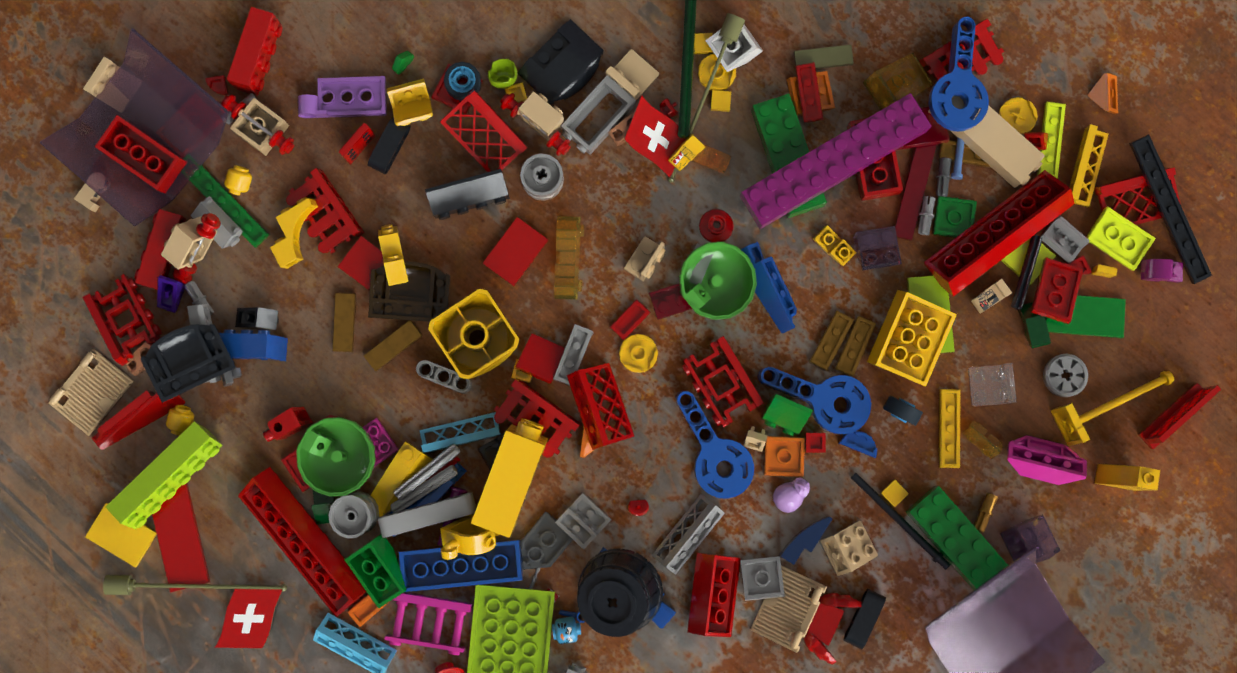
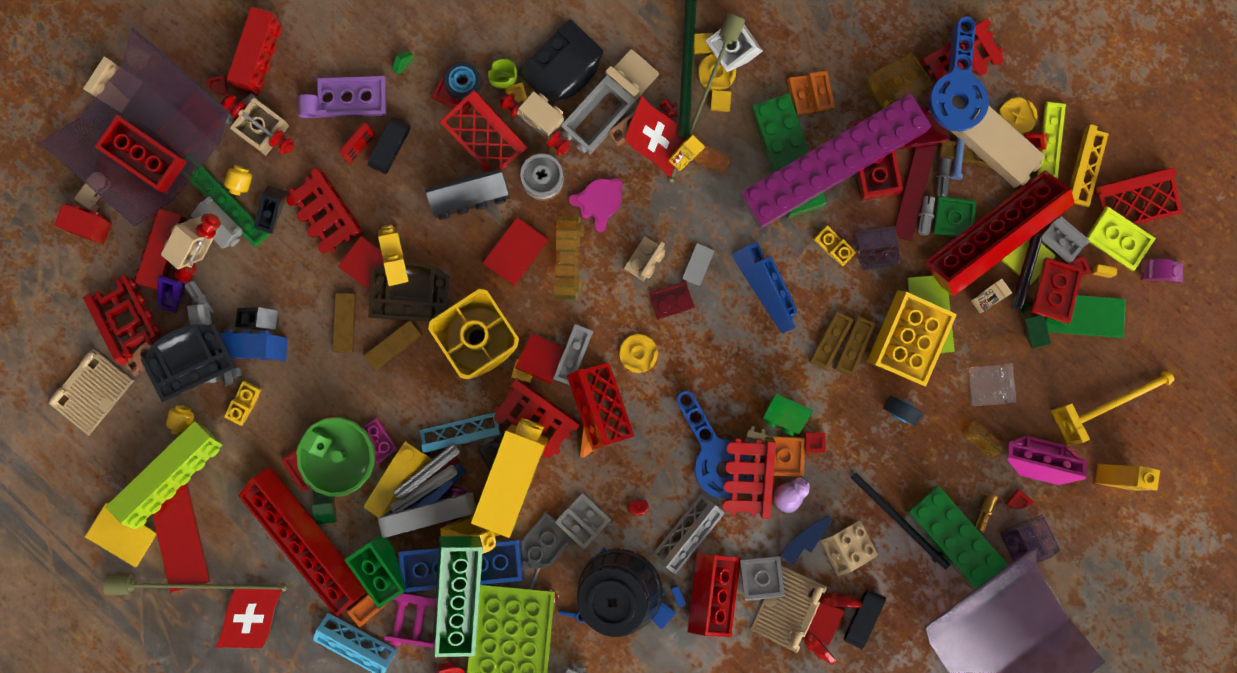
red wedge [92,390,185,450] -> none
red torso [263,407,313,442] -> none
yellow arch [270,197,319,269] -> none
light grey wheel [329,491,379,539] -> none
yellow bracket [387,79,433,126] -> none
light grey beam [416,360,472,393] -> none
dark azure head [552,617,581,644] -> none
red tile [610,299,651,341] -> none
bright green piece [679,242,757,320] -> none
red fence [682,336,764,428] -> none
red piece [699,209,734,242] -> none
blue beam [757,367,871,434] -> none
olive tile [794,45,854,69] -> none
red tile [795,62,824,123] -> none
blue tile [839,431,877,458] -> none
yellow tile [880,479,909,507] -> none
yellow tile [939,389,960,468] -> none
light grey wheel [1043,354,1088,397] -> none
orange slope [1087,73,1118,114] -> none
black tile [1129,134,1212,284] -> none
red fence [1138,383,1221,449] -> none
none -> red brick [54,203,112,245]
none -> yellow slope [224,381,262,426]
none -> black slope [254,185,287,234]
none -> green brick [432,536,483,657]
none -> dark pink tile [569,178,623,233]
none -> blue tile [671,585,686,608]
none -> red fence [722,437,776,519]
none -> red tile [1005,489,1034,509]

